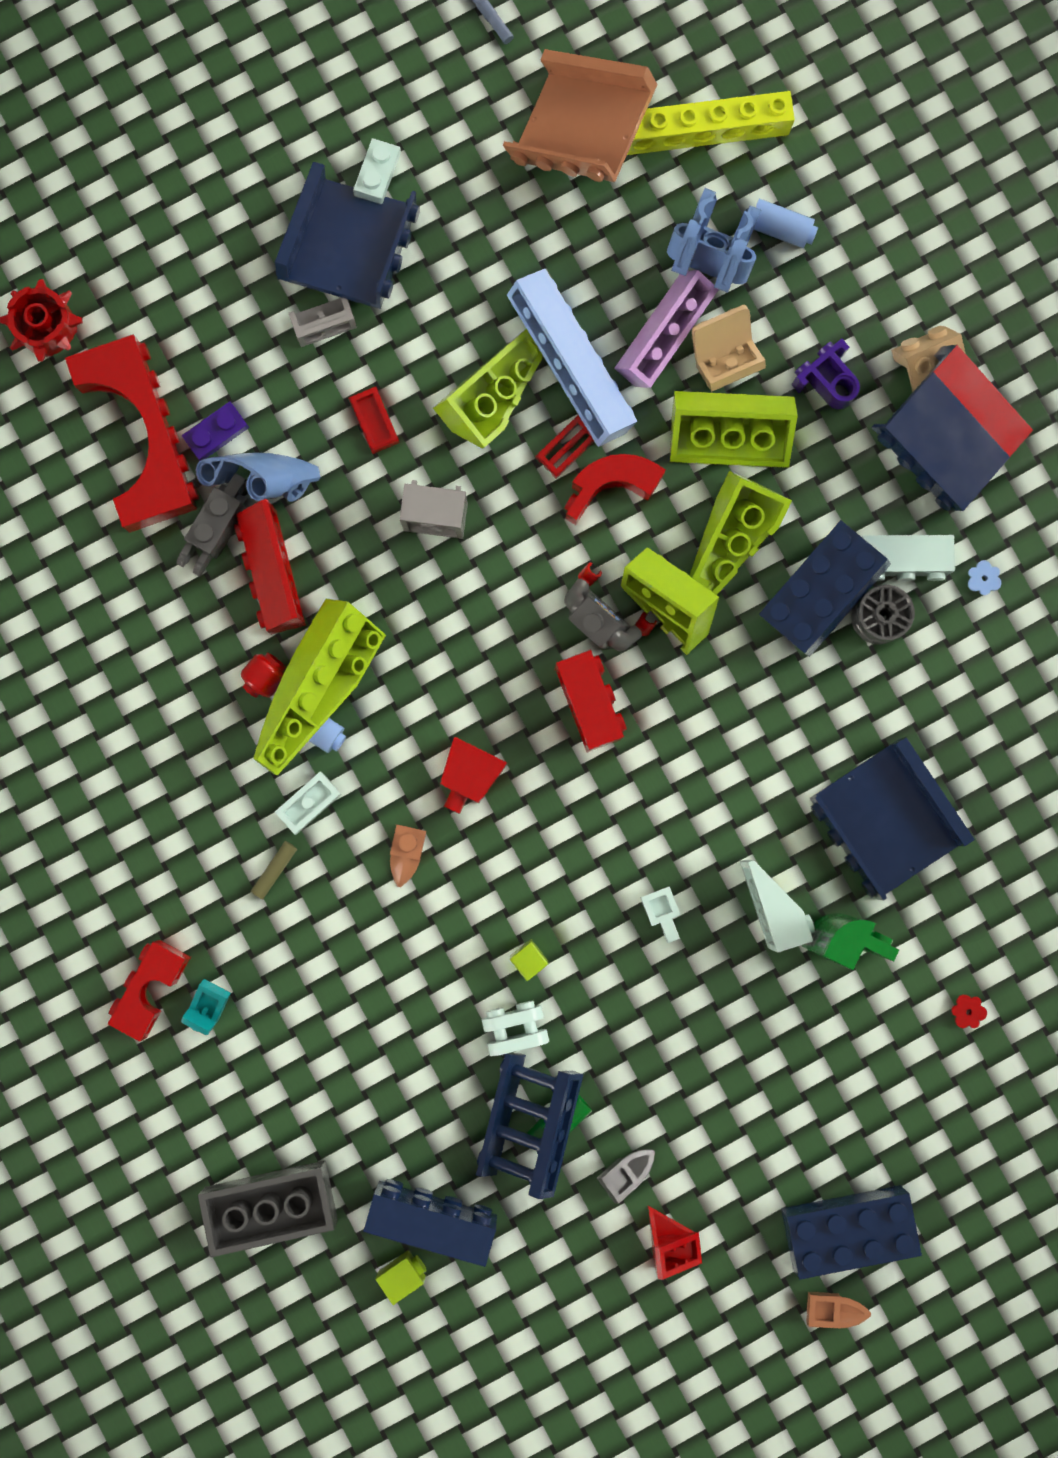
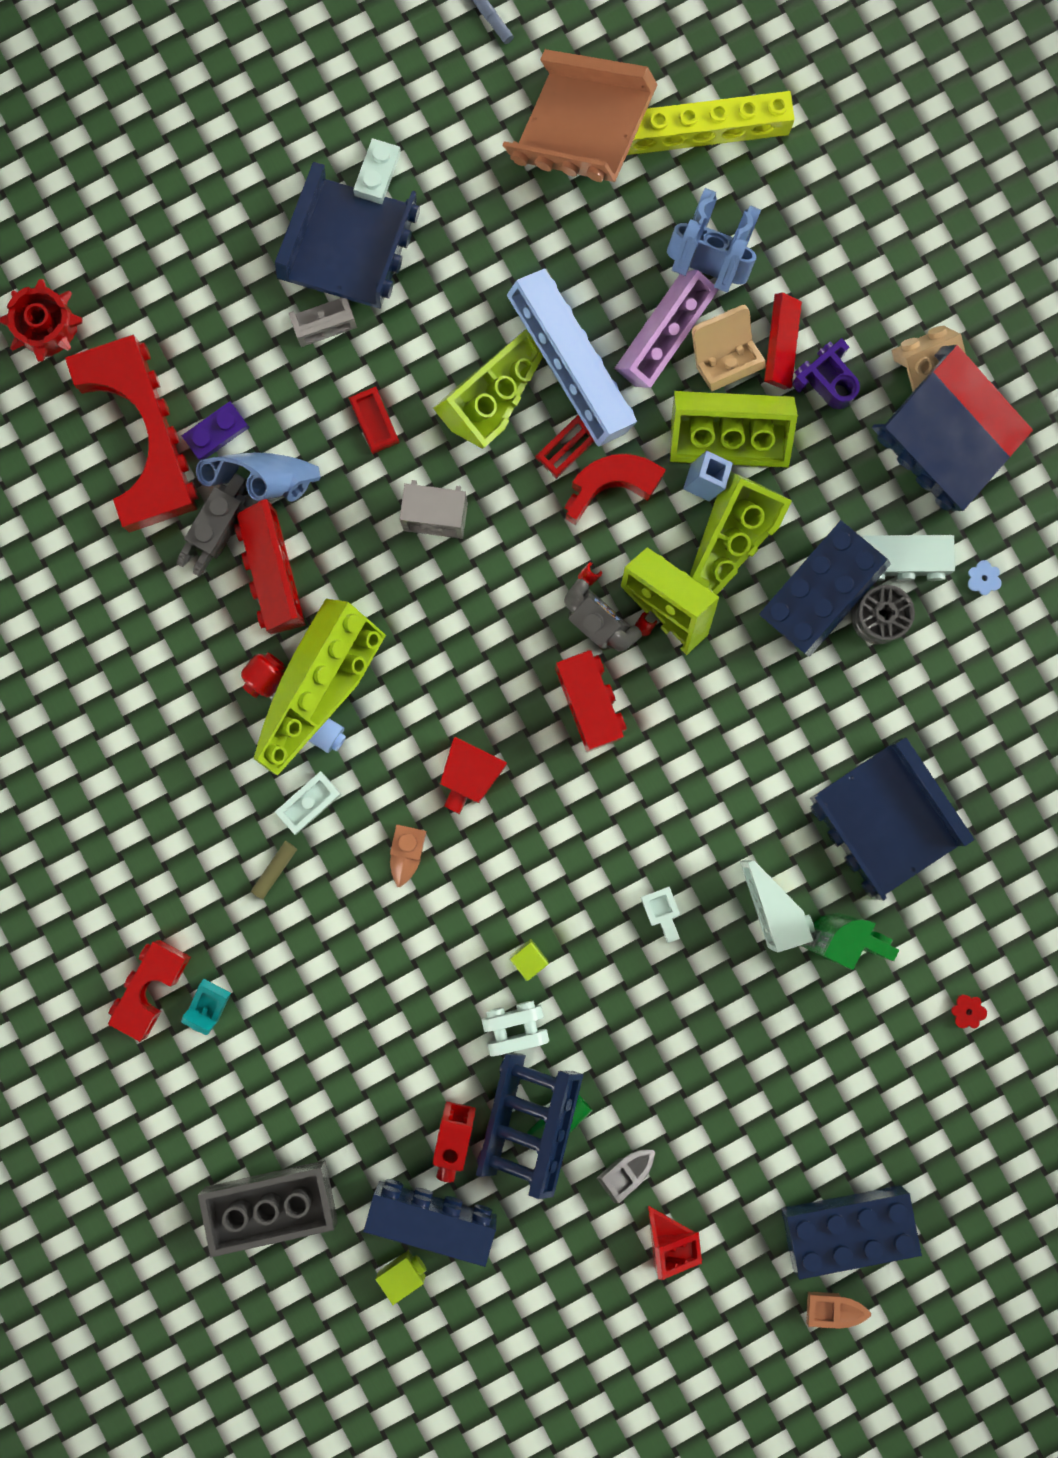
light blue brick [754,198,818,249] -> none
none -> red torso [432,1101,476,1183]
none -> medium blue brick [683,451,733,501]
none -> red tile [764,292,802,390]

